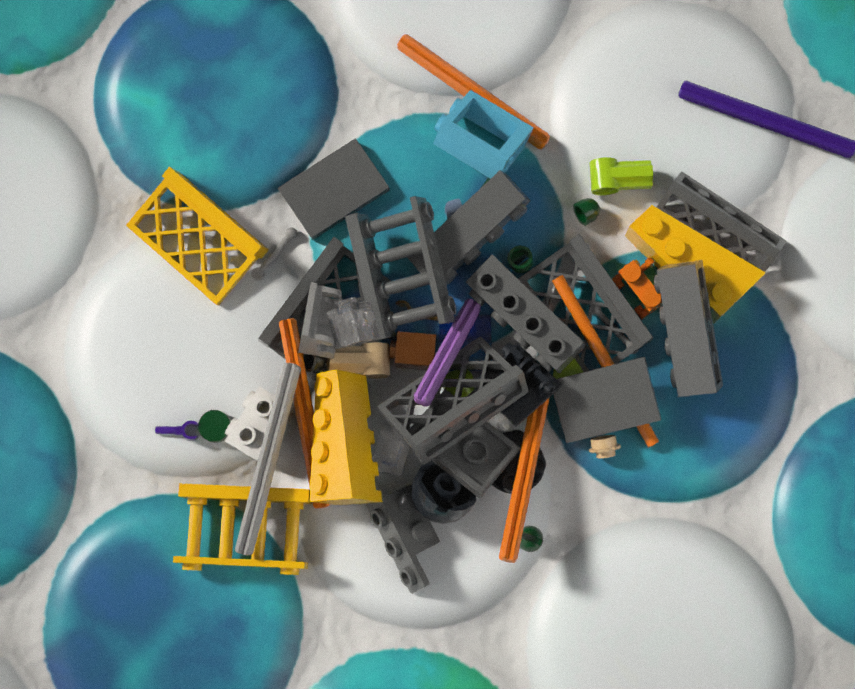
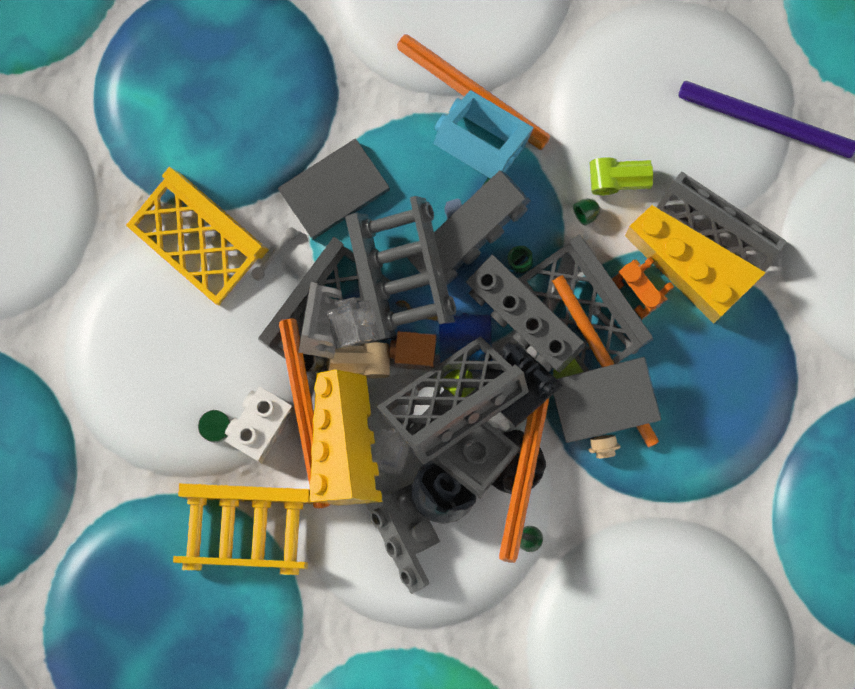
dark purple hand [155,420,199,441] -> none
light grey axle [235,363,301,555] -> none
medium lavender axle [414,299,481,407] -> none
dark grey brick [654,260,723,397] -> none

